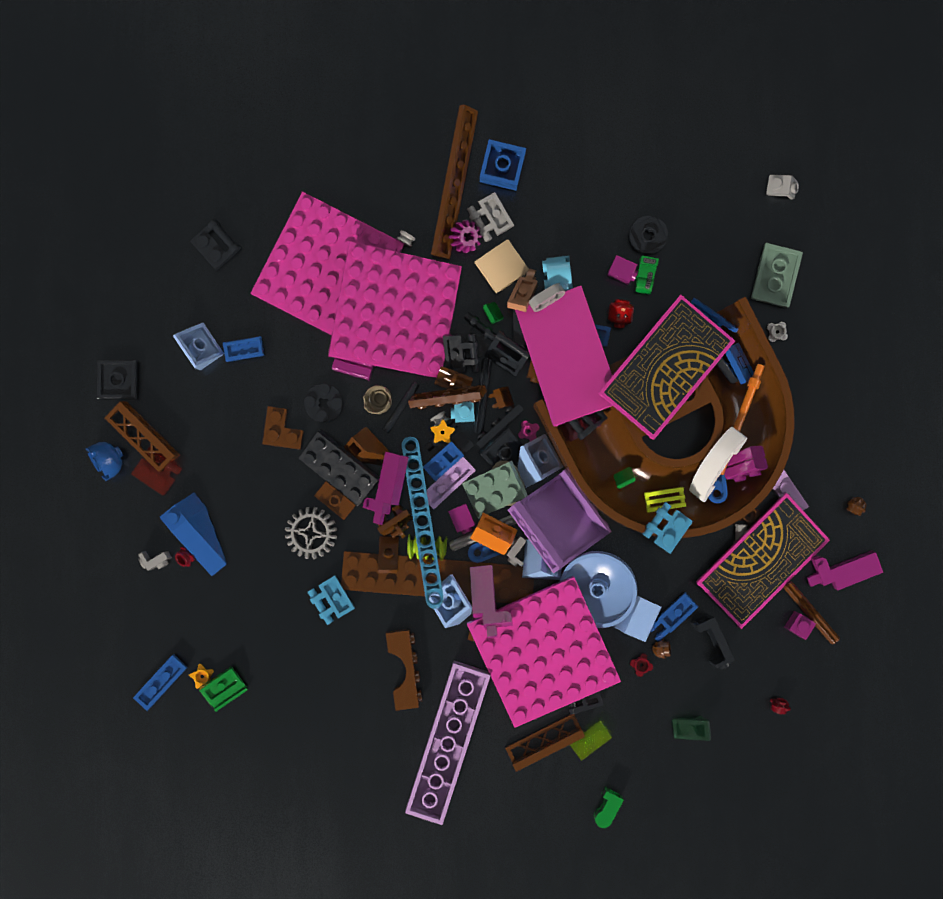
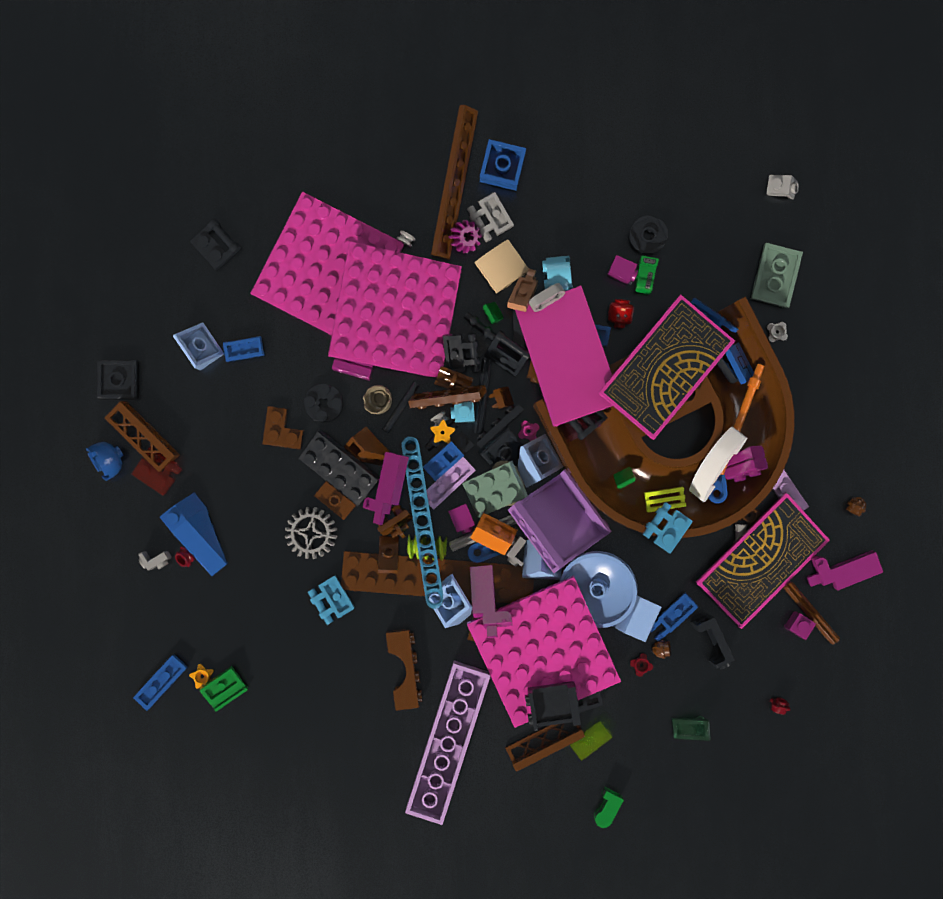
none -> black panel [525,681,581,731]

